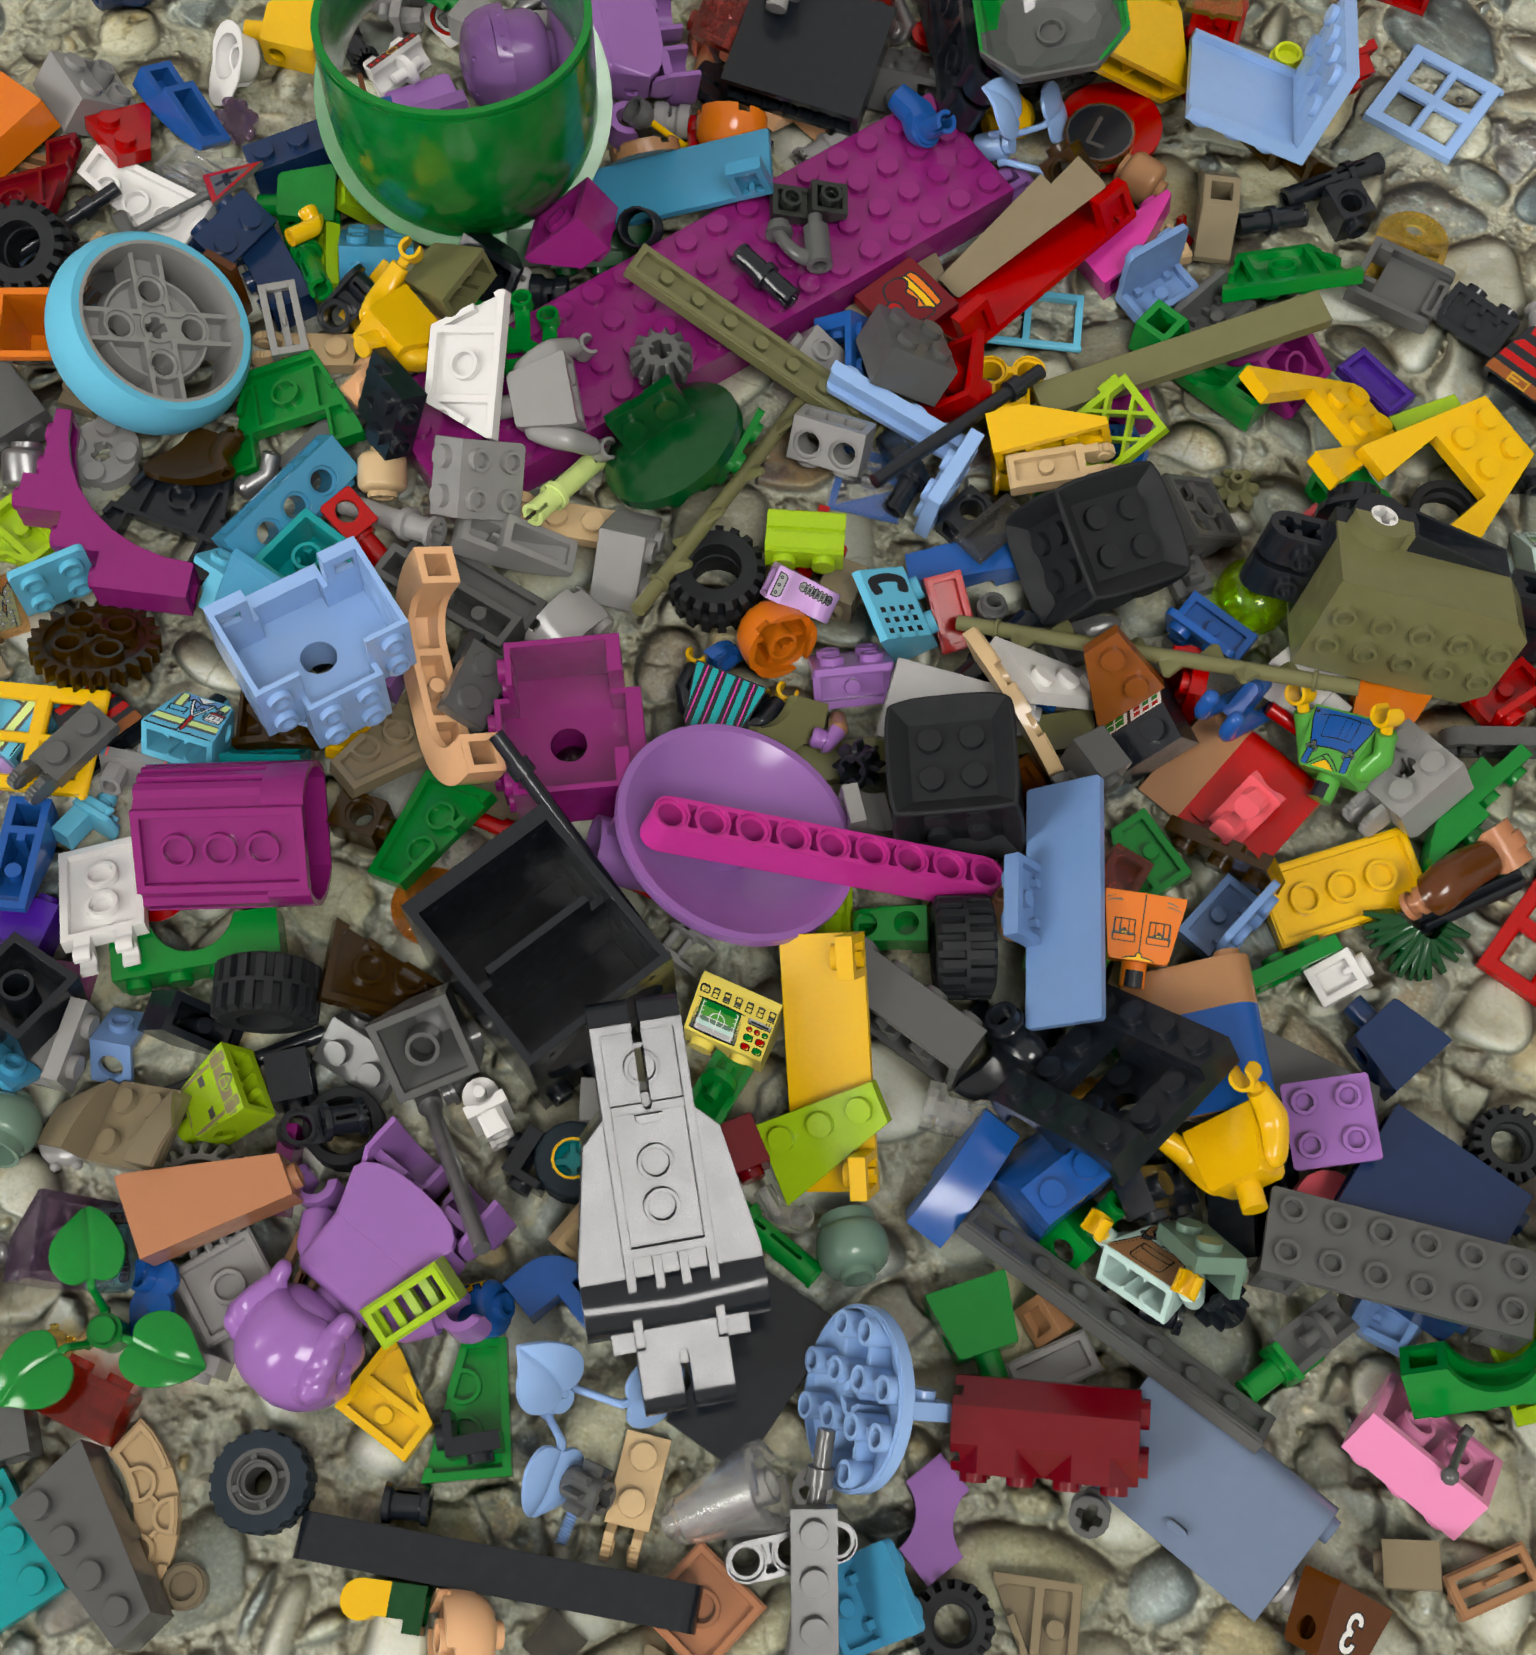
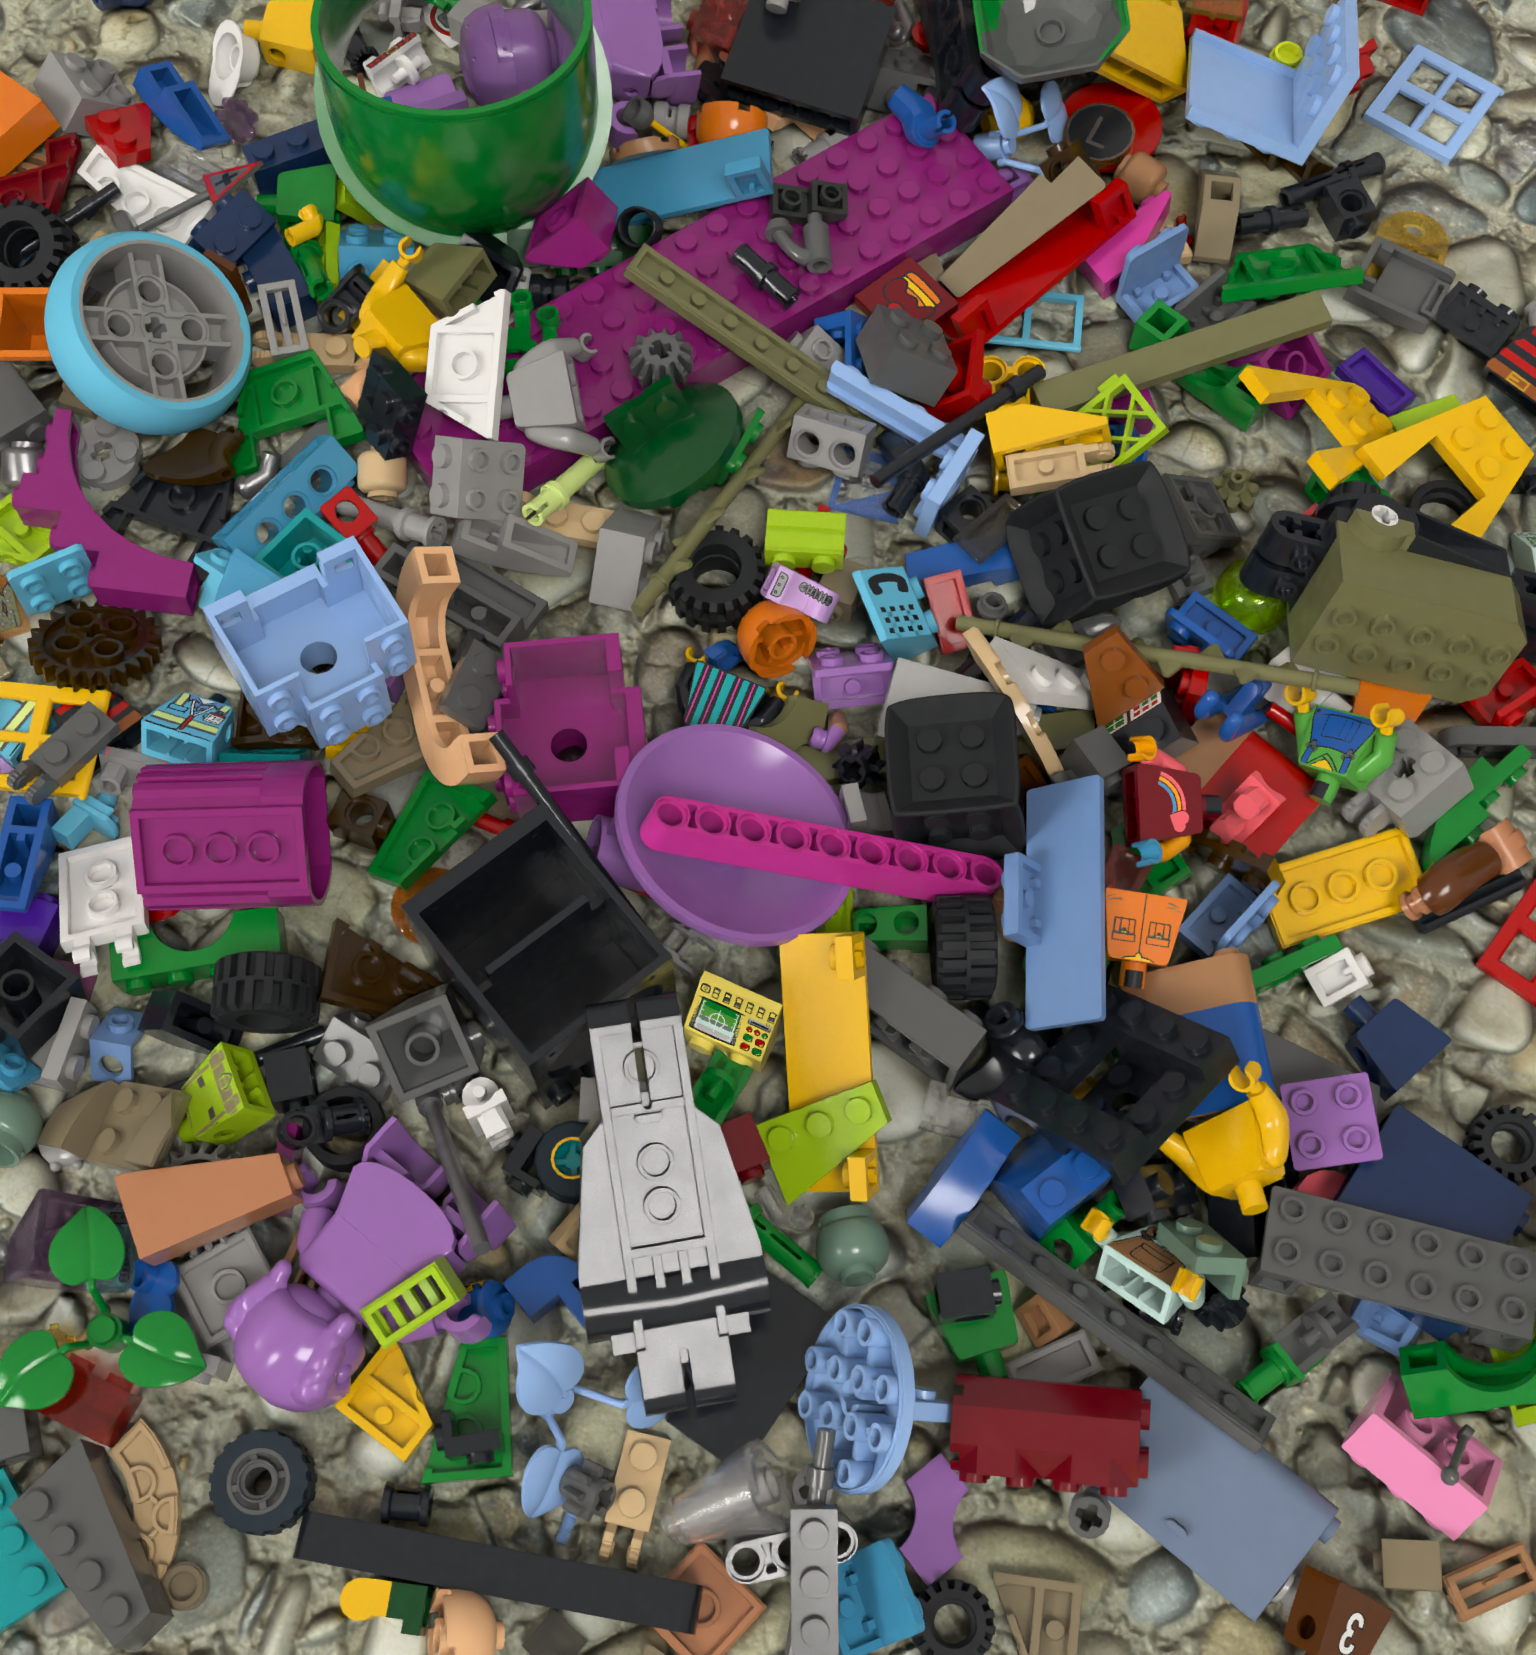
light grey brick [524,585,614,641] -> none
dark green hair [1362,908,1471,982] -> none
none -> black brick [932,1266,1002,1325]
none -> dark red torso [1121,735,1222,868]

